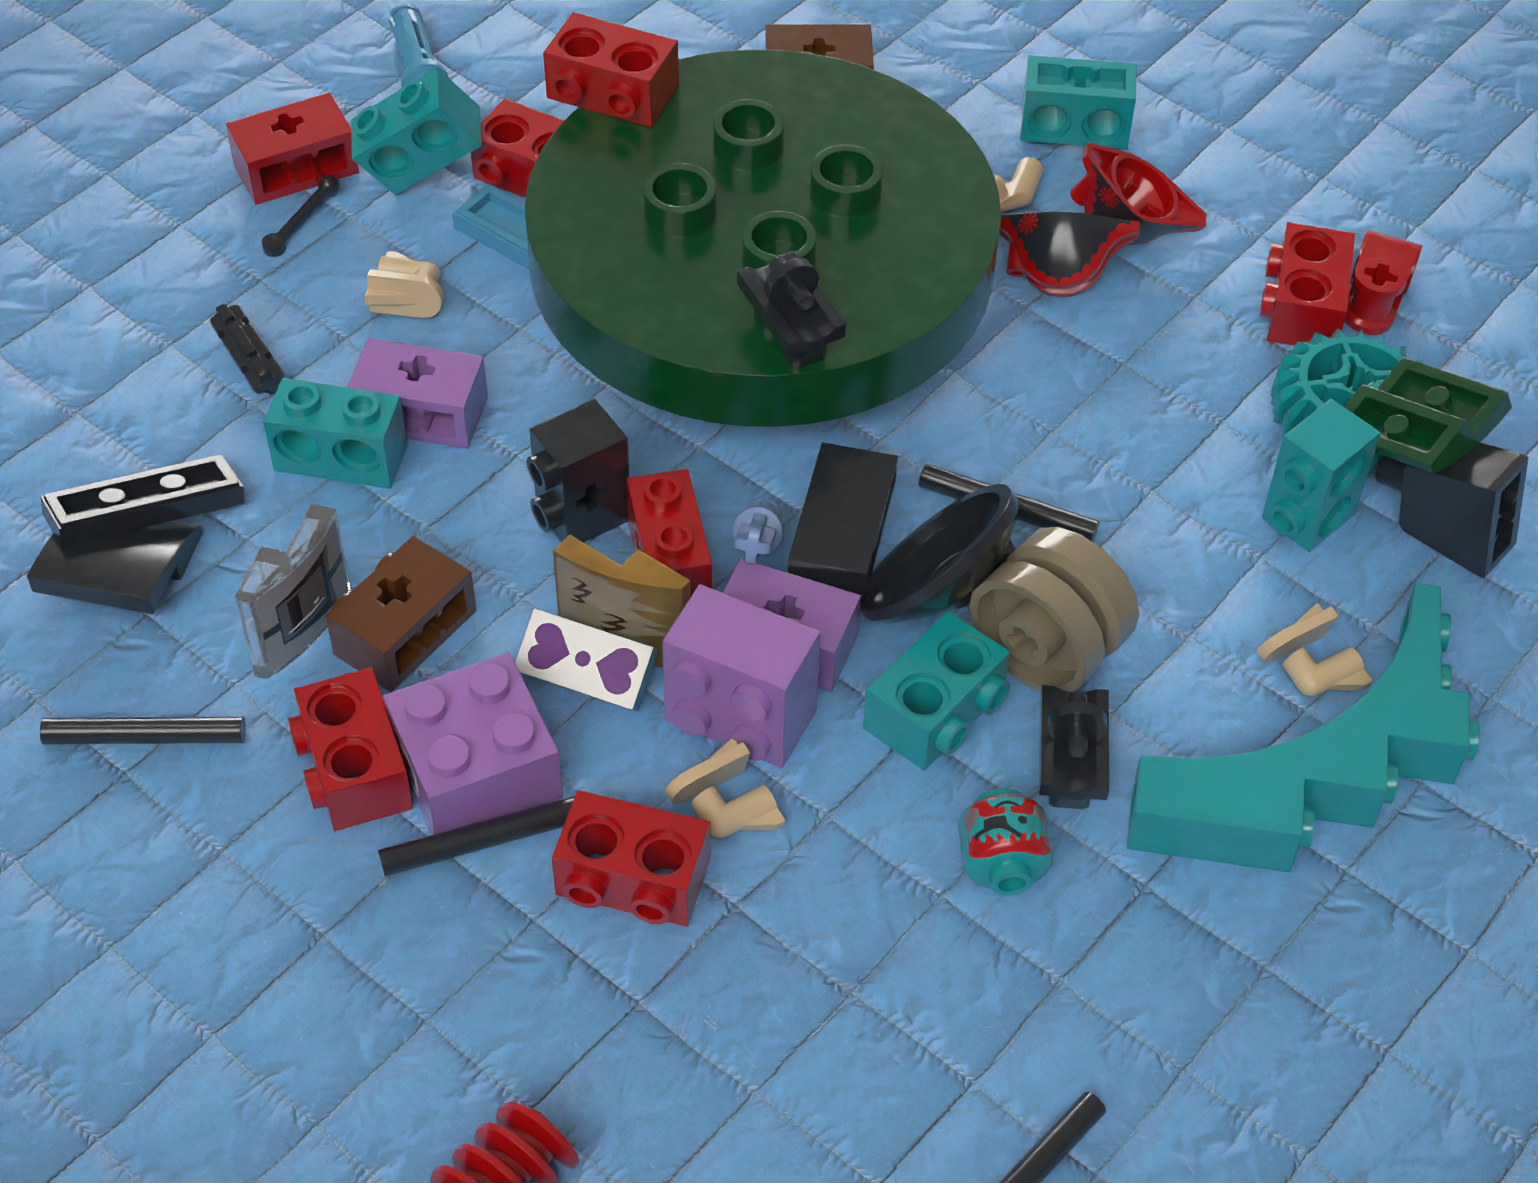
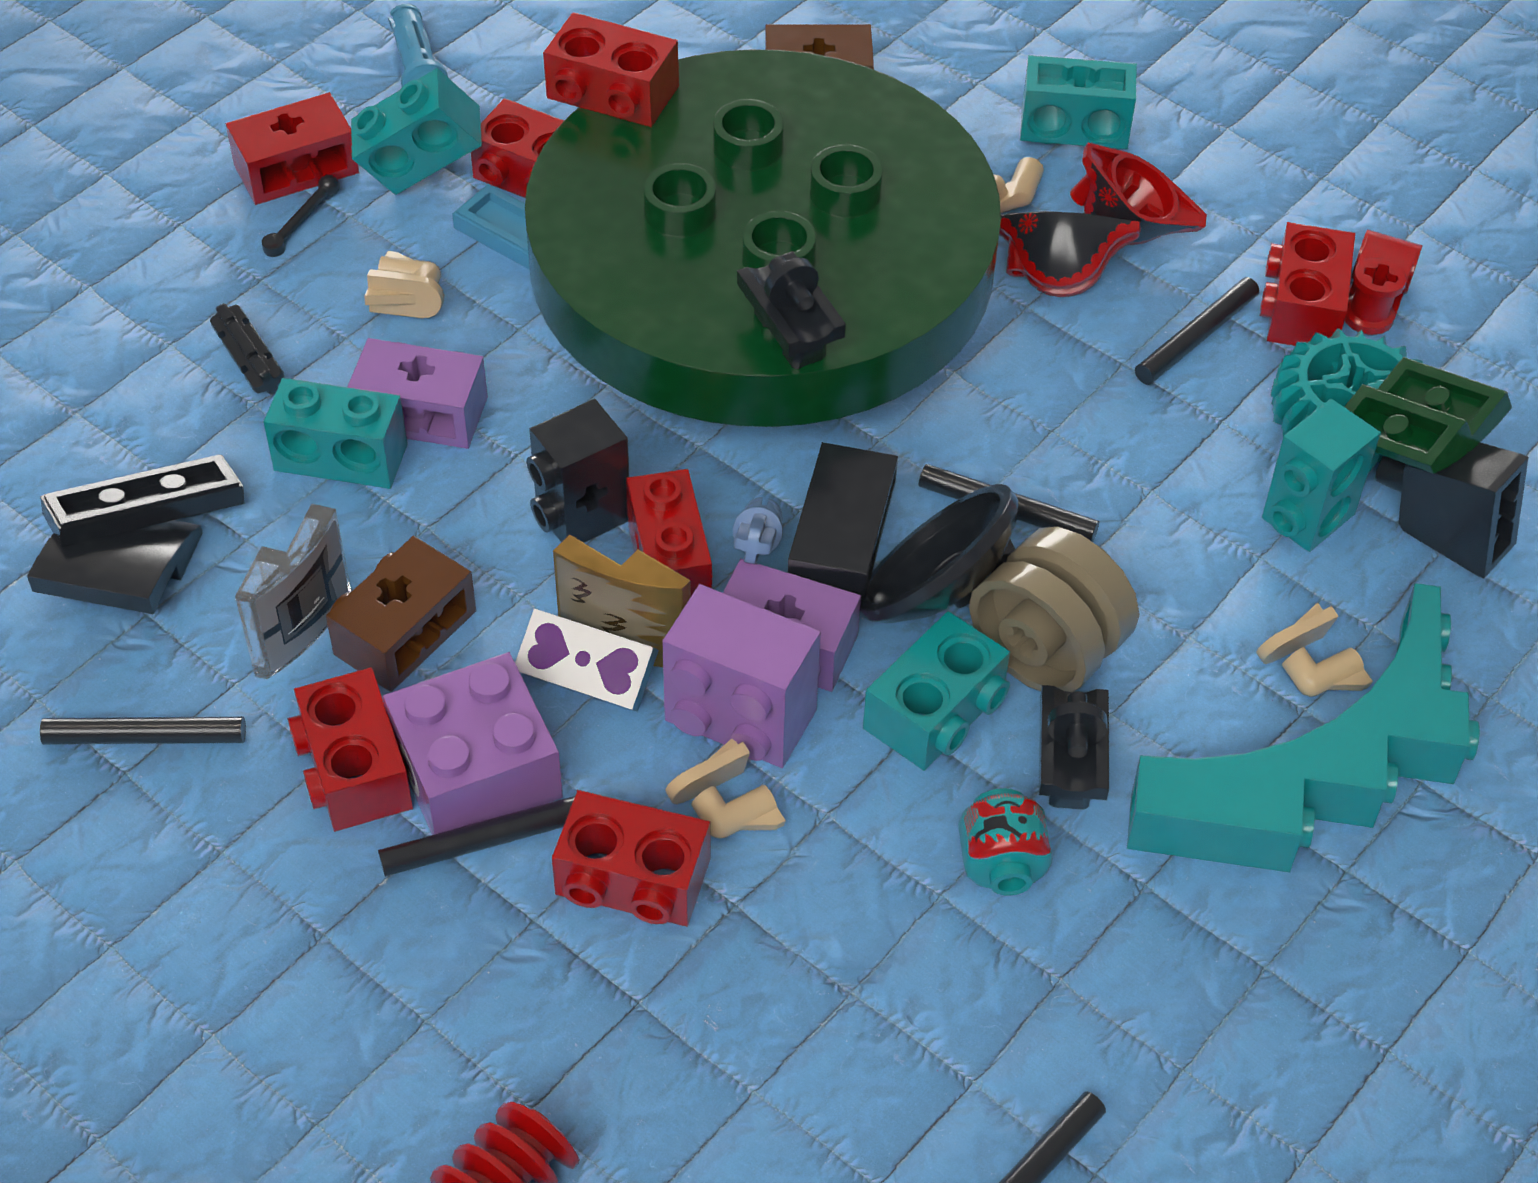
none -> black bar [1135,277,1259,385]

